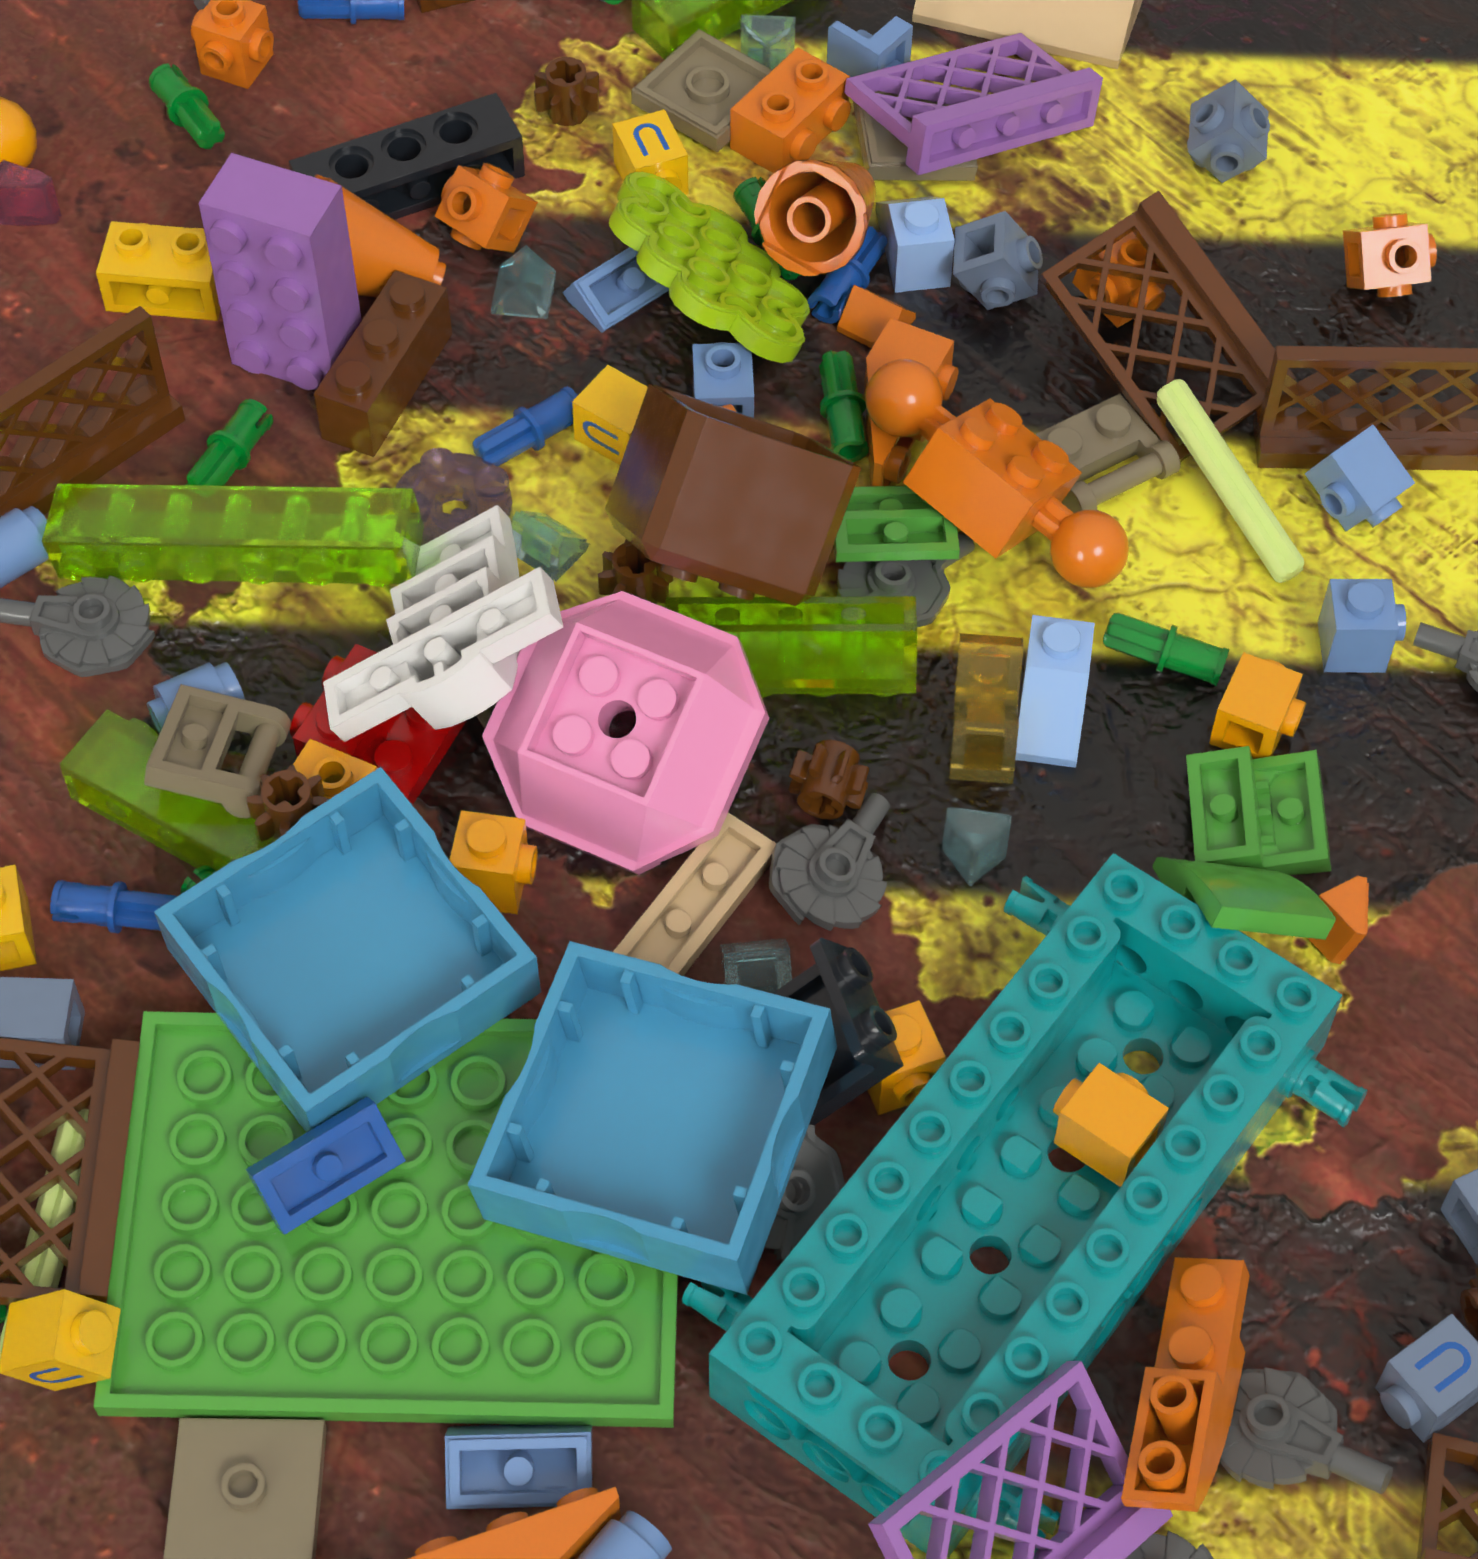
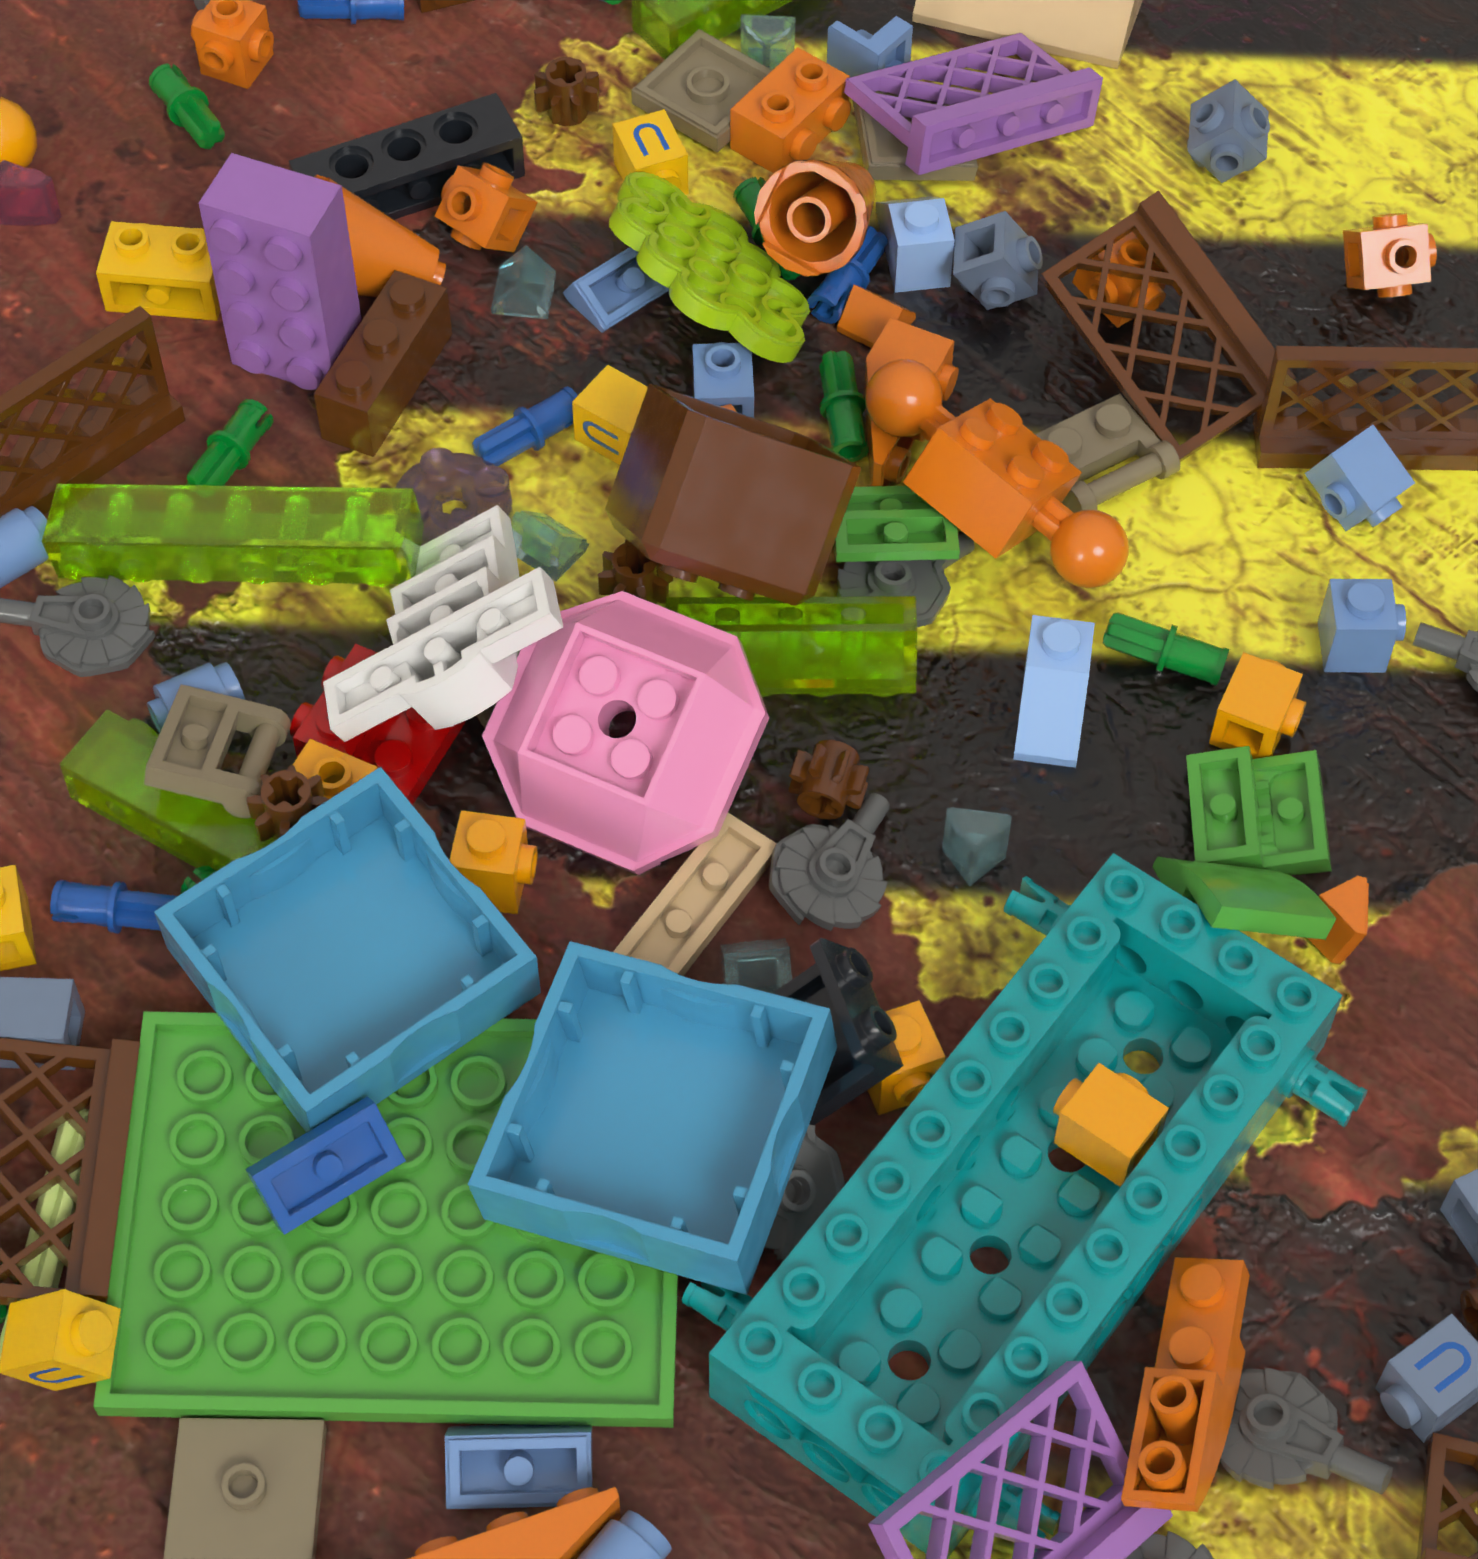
clear yellow brick [949,633,1023,784] -> none
yellowish green axle [1157,379,1304,583] -> none

